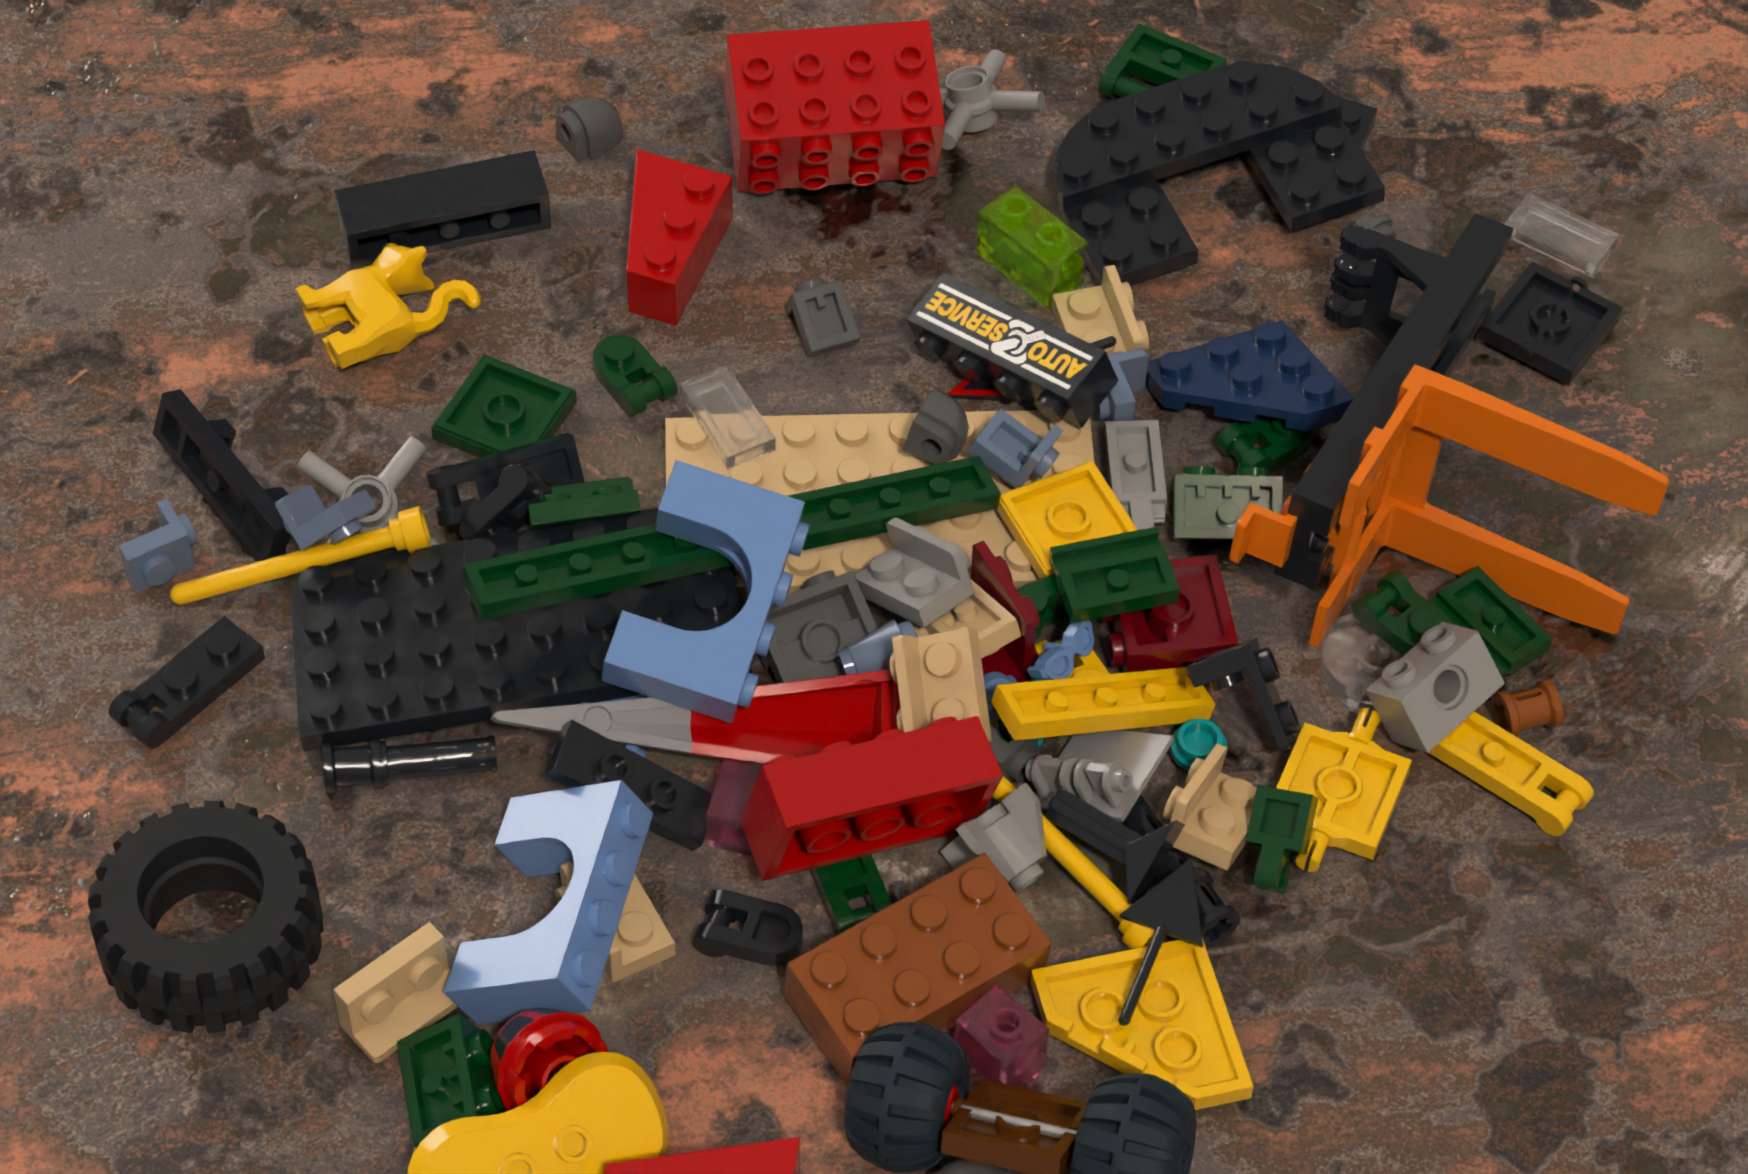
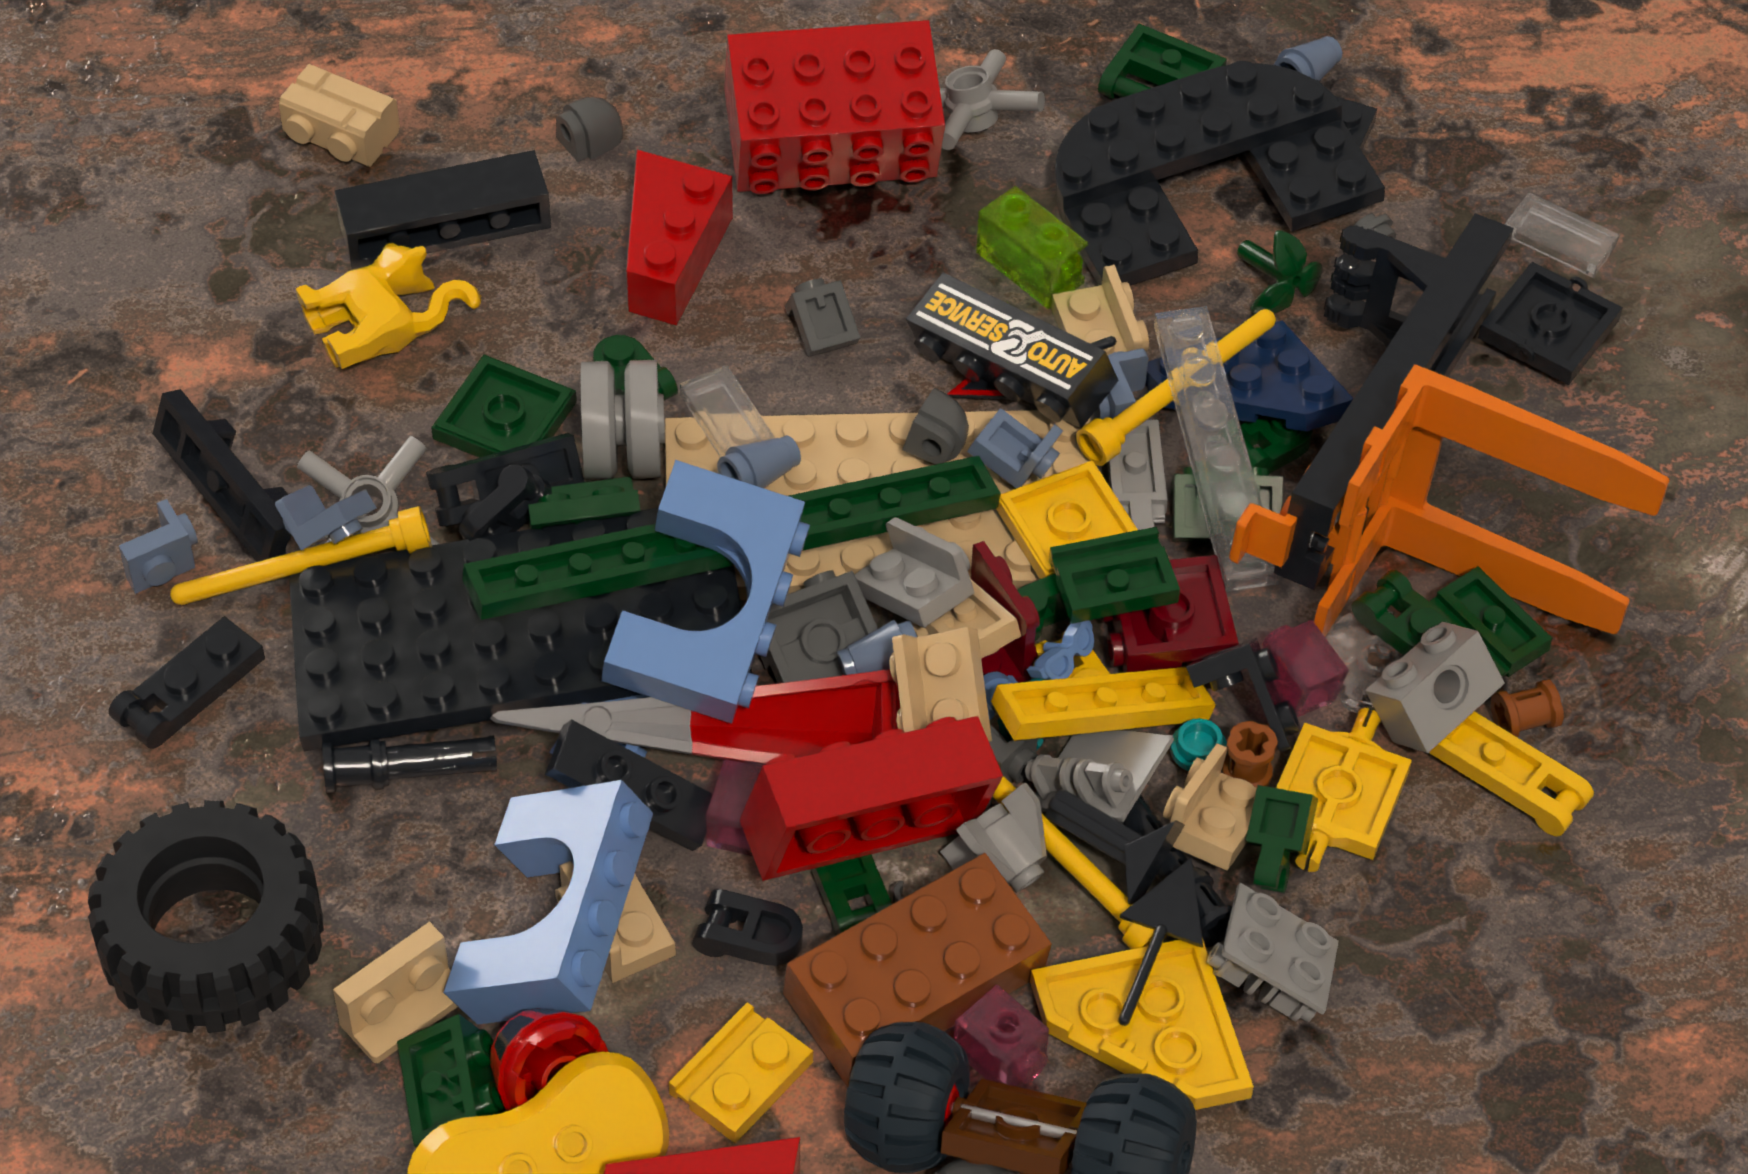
none -> tan brick [279,64,400,167]
none -> light grey wheel [581,360,665,480]
none -> yellow plate [669,1002,813,1144]
none -> sand blue cone [717,435,801,488]
none -> yellow piece [1076,309,1276,466]
none -> clear plate [1153,306,1280,592]
none -> light grey hinge [1206,883,1339,1022]
none -> dark orange bush [1222,721,1278,788]
none -> dark green plant [1237,230,1322,314]
none -> clear pink brick [1262,620,1349,717]
none -> sand blue cone [1274,36,1342,82]

